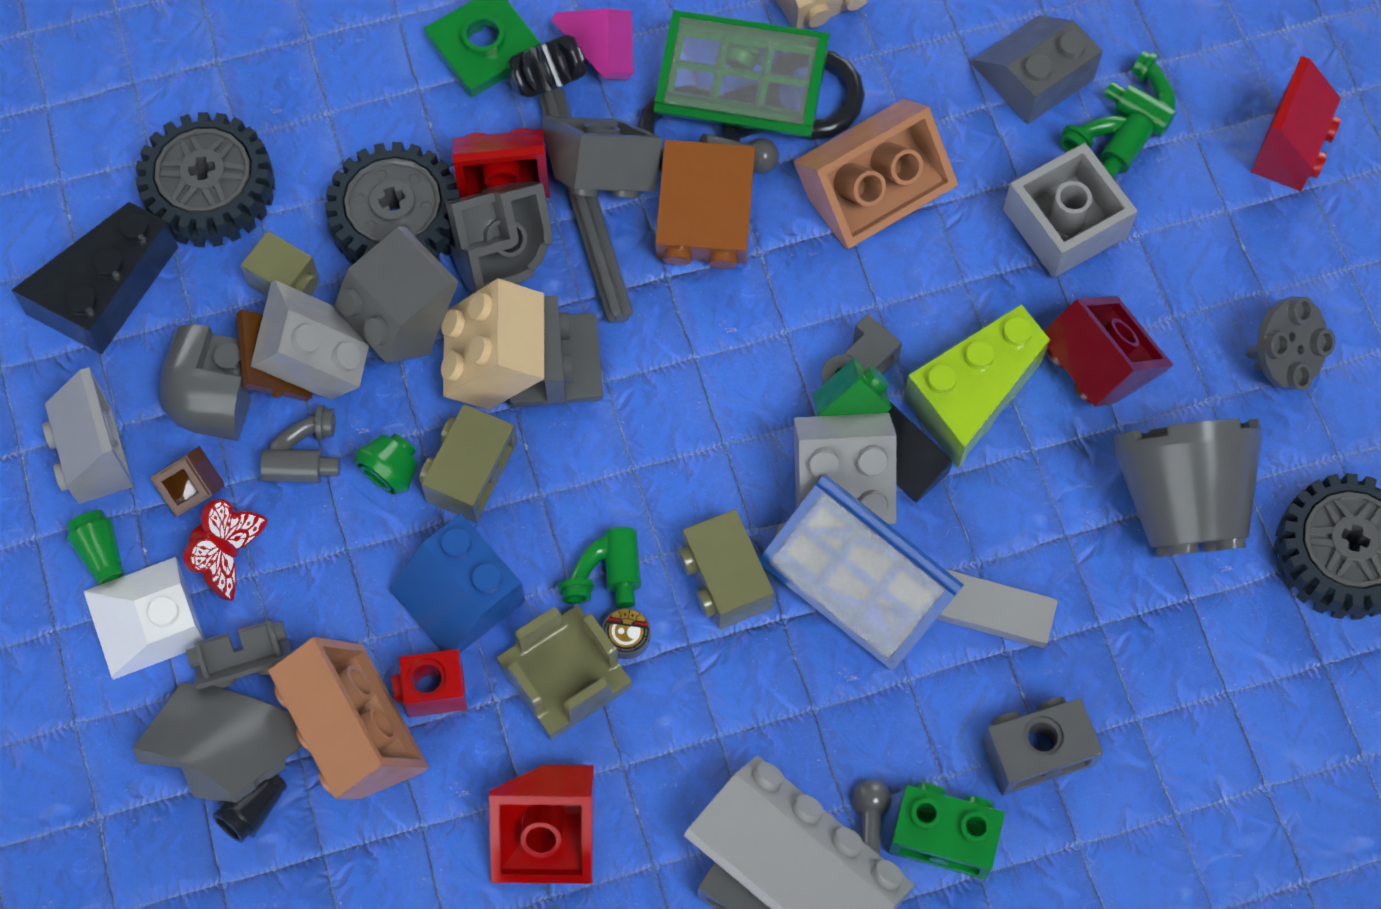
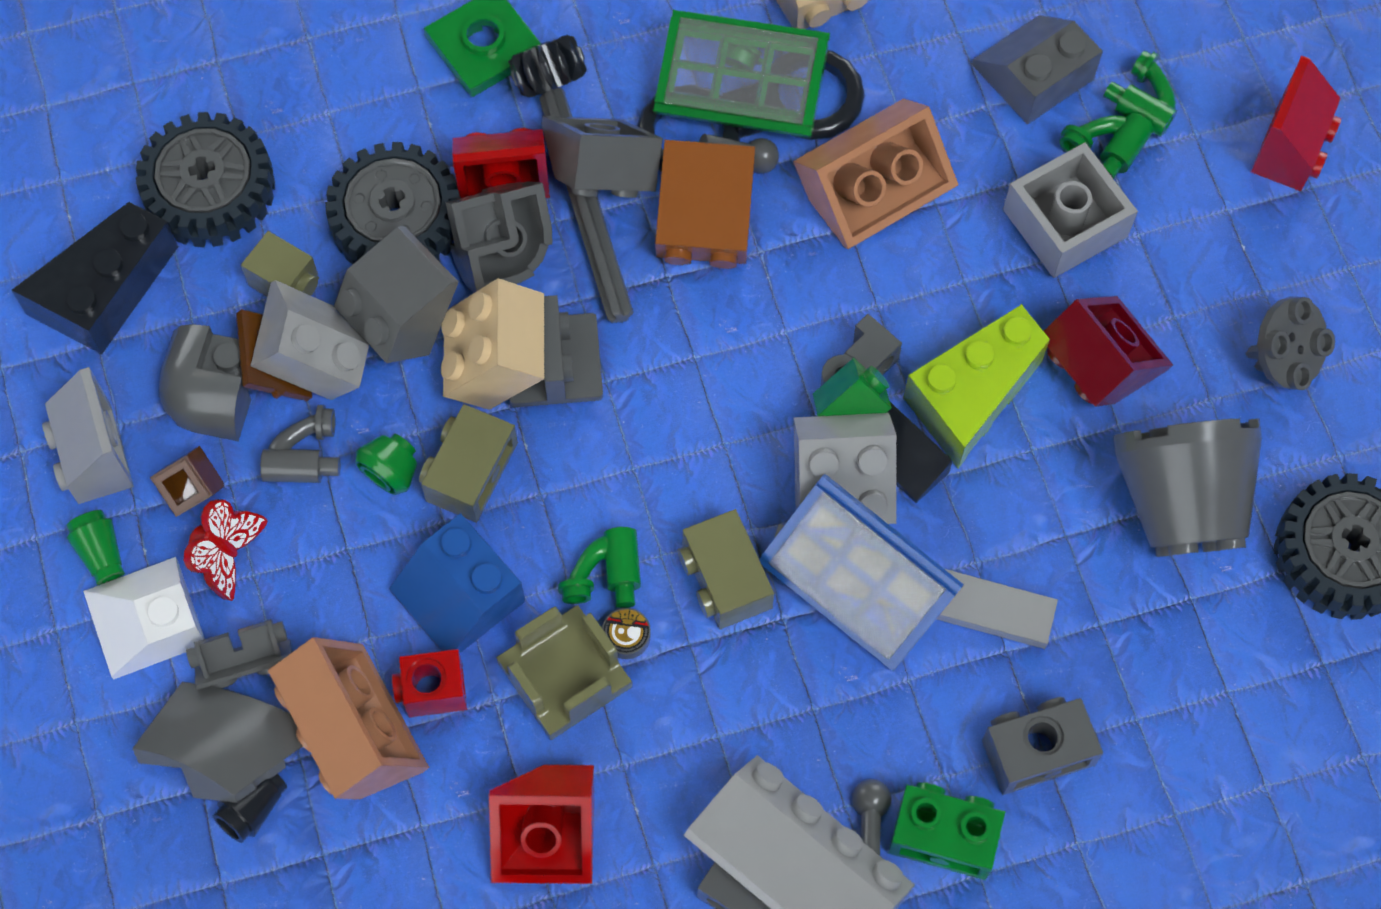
dark pink slope [551,8,634,80] -> none

